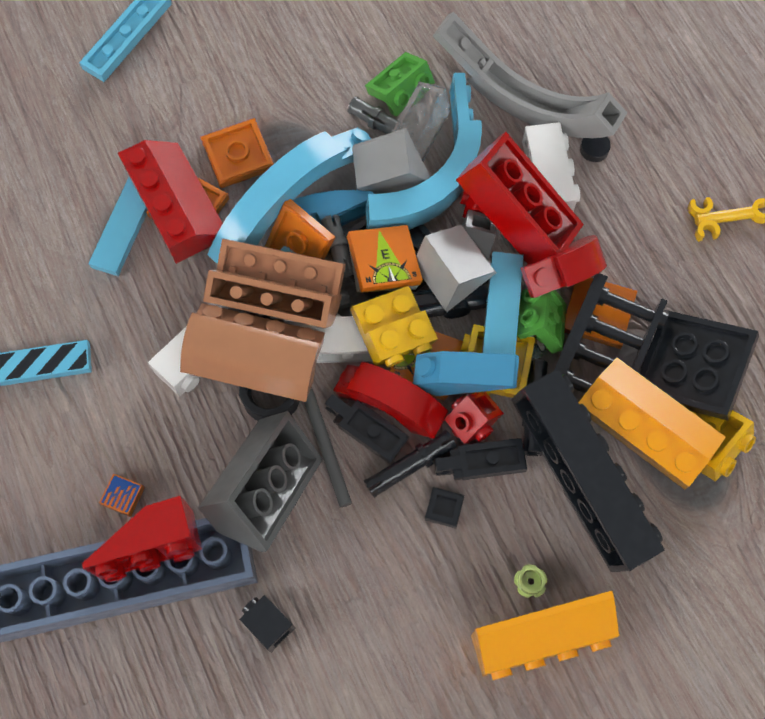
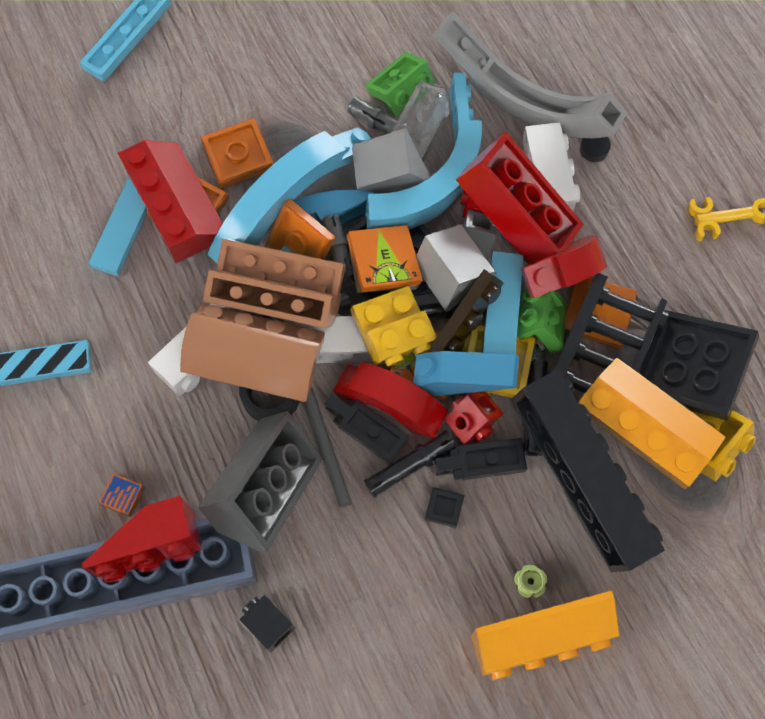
none -> dark brown plate [430,269,504,352]

